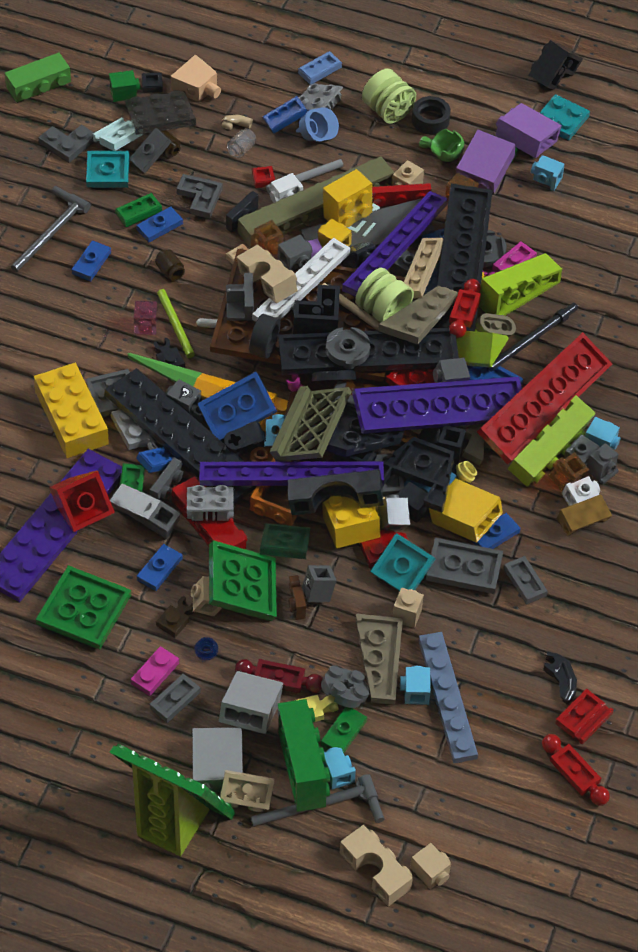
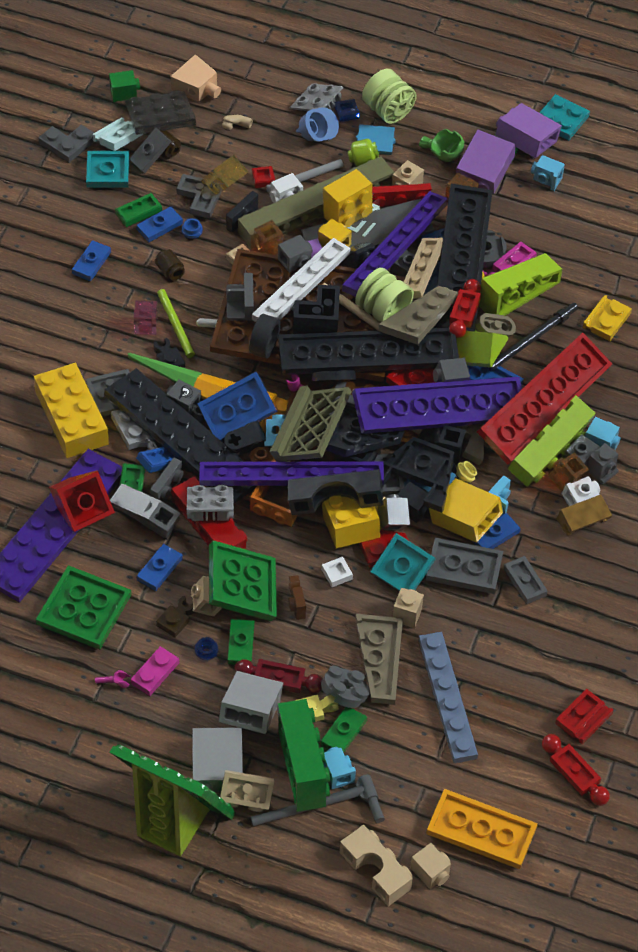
bright green brick [5,52,71,103] -> none
dark grey bar [11,186,91,272] -> none
black tile [142,72,163,93] -> none
dark grey plate [150,674,201,723] -> none
clear brick [227,129,256,158] -> none
tan arch [236,245,298,304] -> none
clear green plate [260,523,311,560] -> none
blue plate [262,96,307,134] -> none
medium blue plate [298,51,342,85] -> none
dark grey brick [302,565,336,603] -> none
dark grey plate [325,327,370,370] -> none
medium azure brick [400,665,430,705] -> none
black tyre [412,96,451,135] -> none
black brick [529,40,584,90] -> none
black piece [543,651,577,704] -> none
none -> dark pink hand [95,670,130,688]
none -> blue plate [182,218,203,238]
none -> clear yellow hinge [201,155,248,194]
none -> green plate [228,619,255,665]
none -> white plate [322,557,353,588]
none -> clear blue plate [334,99,359,122]
none -> lime head [348,139,379,167]
none -> dark azure piece [356,124,396,155]
none -> light orange plate [426,789,538,869]
none -> medium azure bracket [489,475,511,515]
none -> yellow plate [583,295,632,341]

